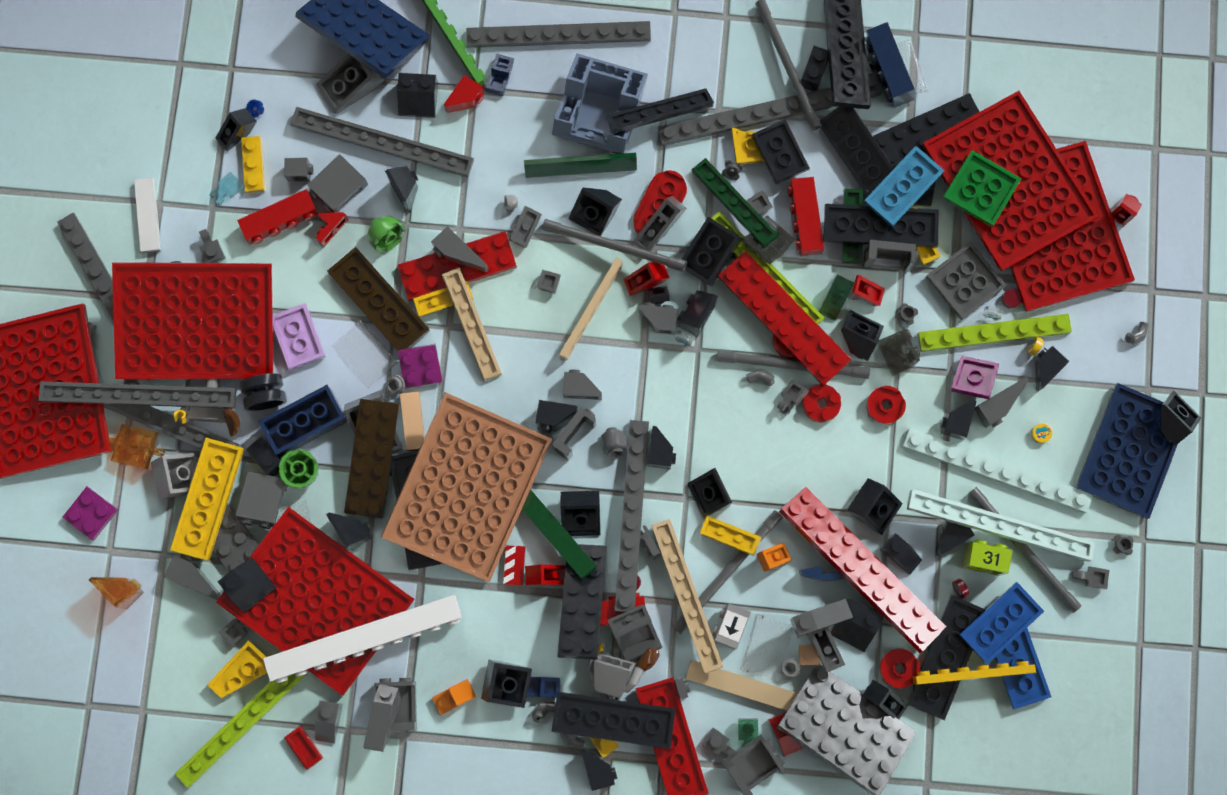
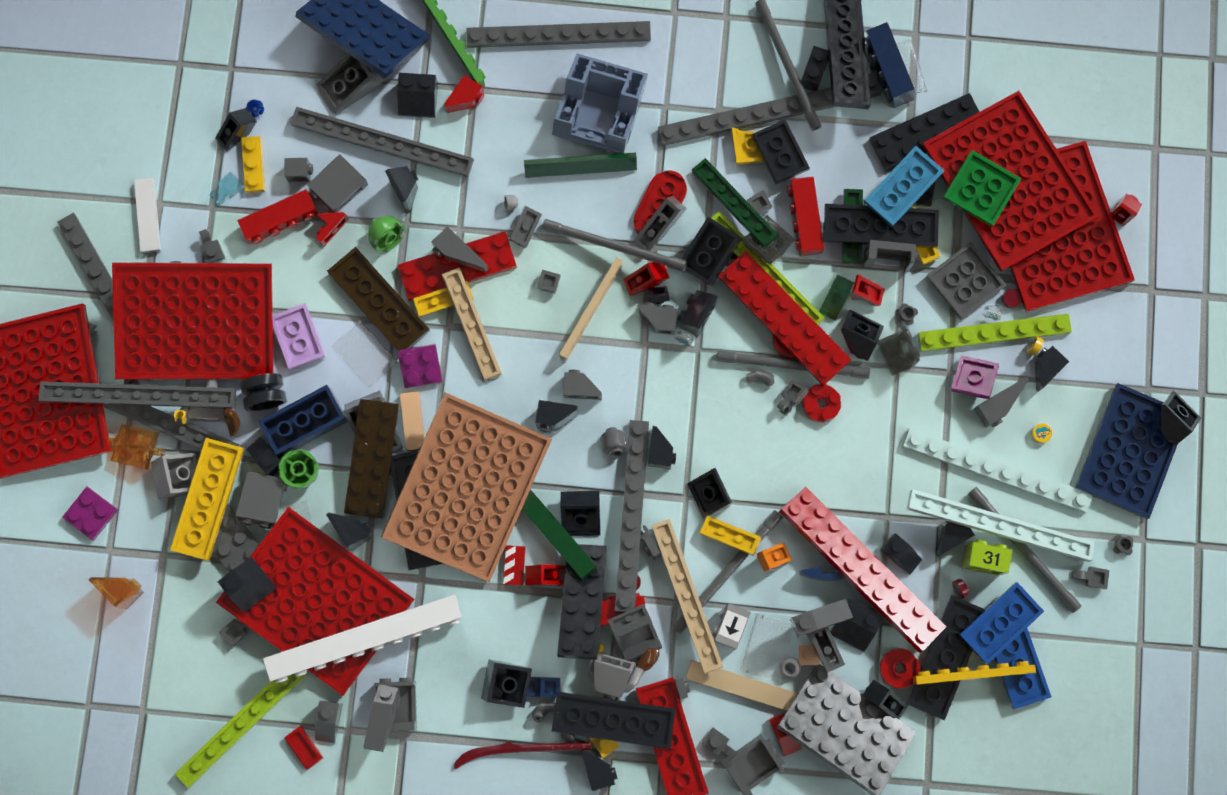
dark grey slope [164,554,221,600] -> none
yellow wing [207,640,267,698] -> none
light grey plate [386,375,405,394] -> none
orange slope [432,679,477,715] -> none
dark blue slope [486,54,514,96] -> none
dark grey panel [552,408,596,461] -> none
black slope [568,187,622,236] -> none
black plate [606,88,714,134] -> none
dark grey plate [722,160,743,180] -> none
clear green plate [738,718,758,747] -> none
black plate [820,107,894,197] -> none
black slope [847,478,903,535] -> none
red plate [866,386,906,425] -> none
black slope [940,400,977,440] -> none
dark grey arm [1125,322,1149,345] -> none
none -> dark red piece [454,741,592,769]

